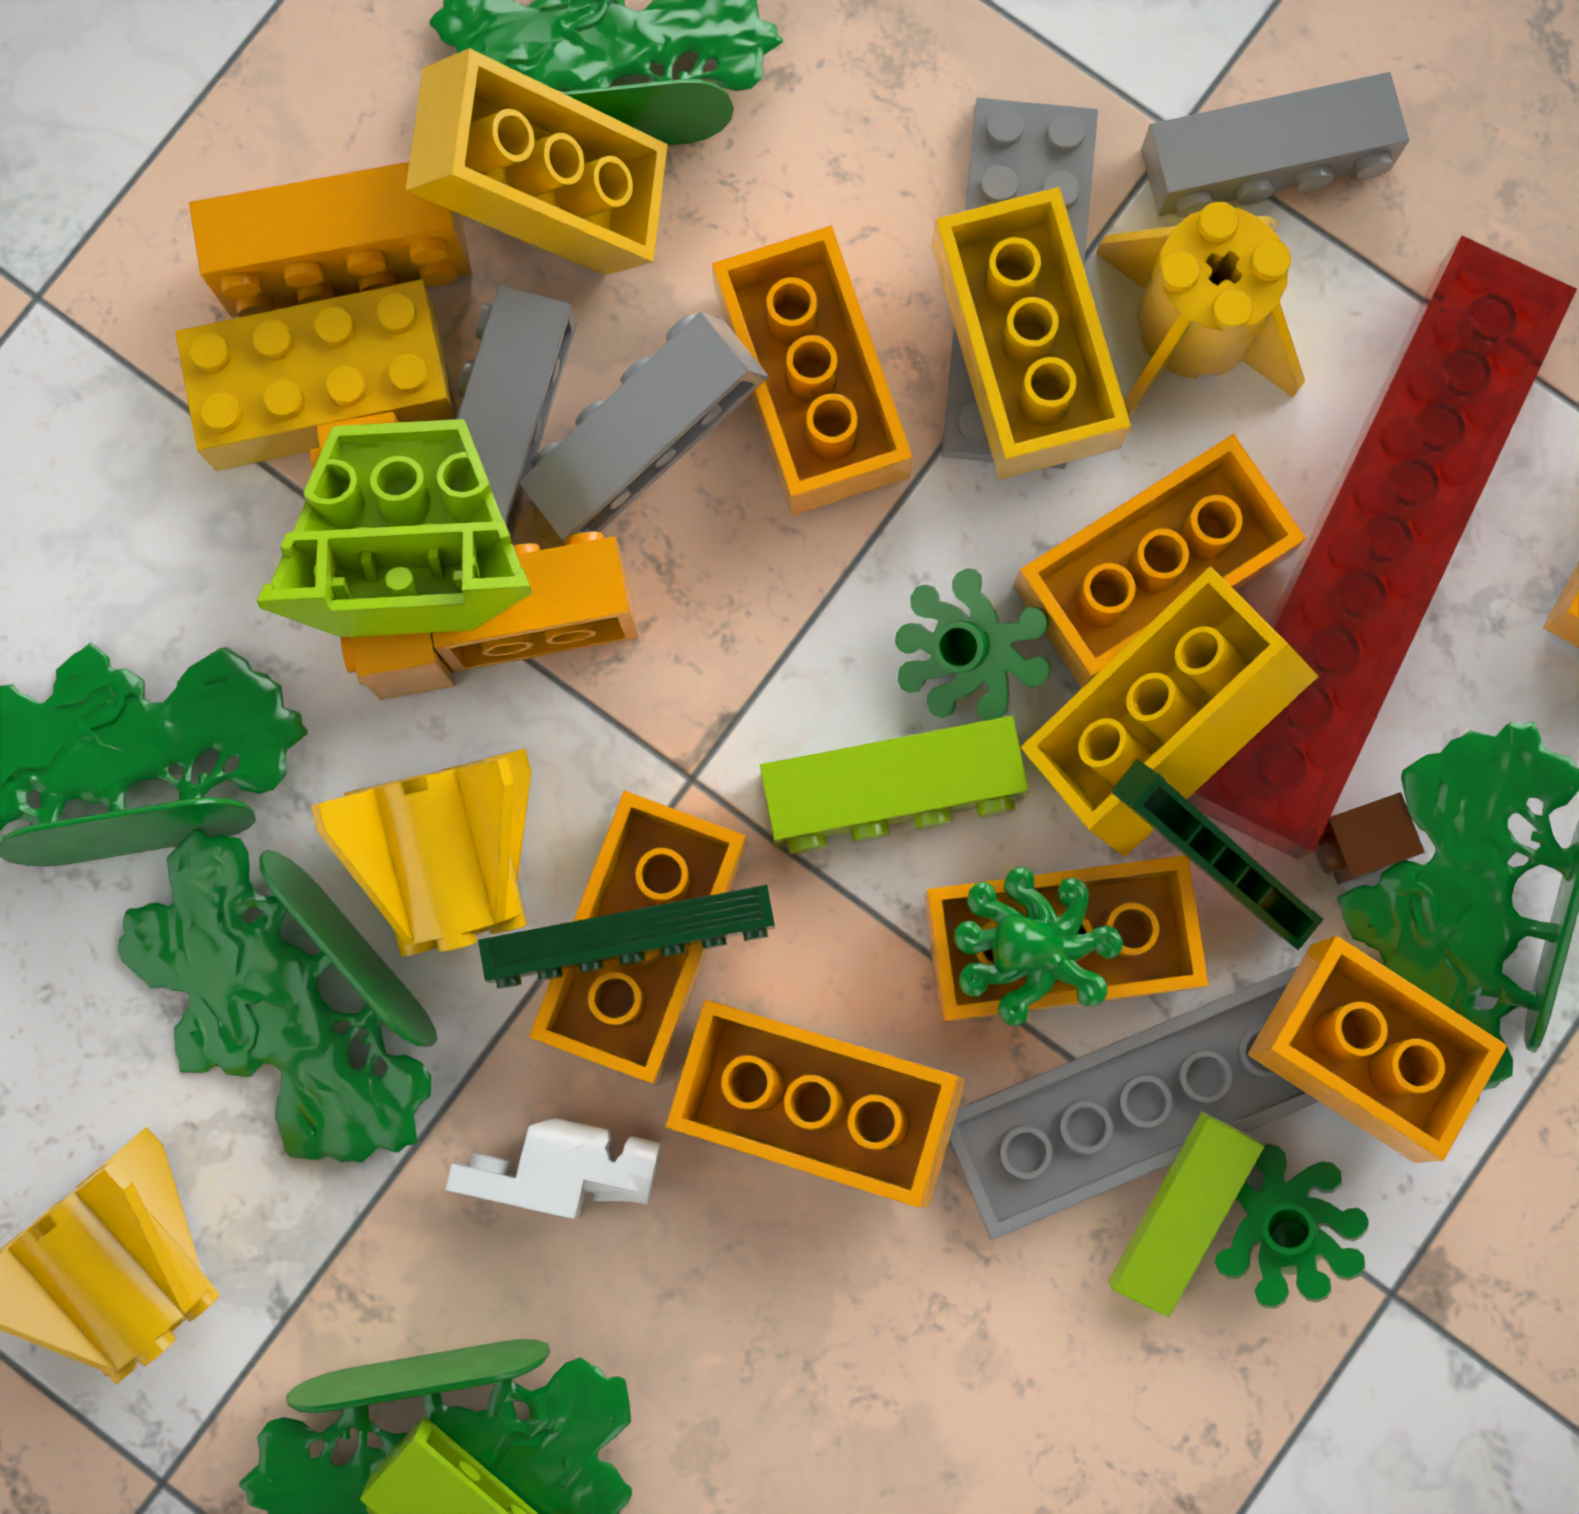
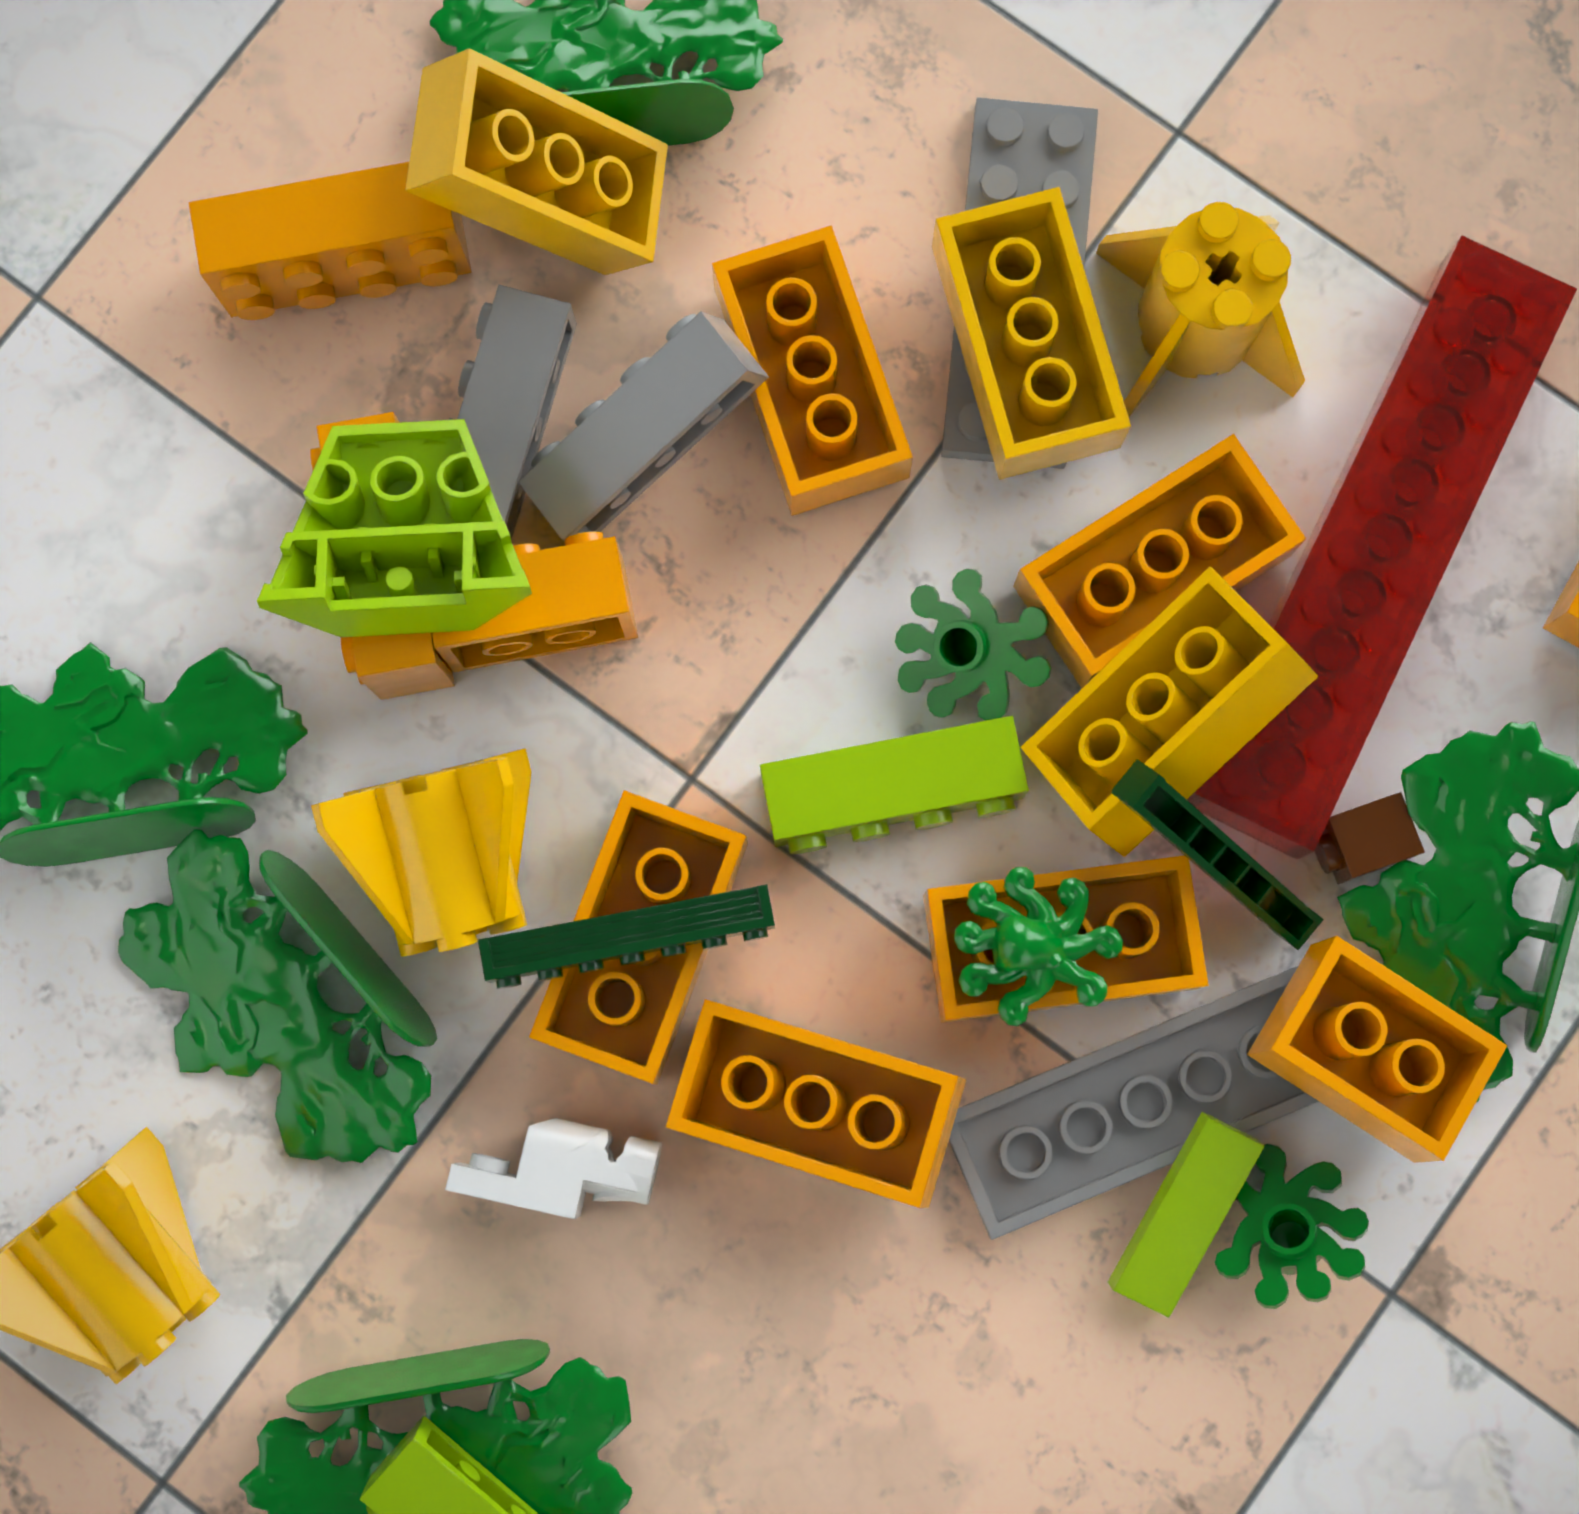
yellow brick [175,279,457,471] -> none
light grey brick [1141,72,1410,218] -> none

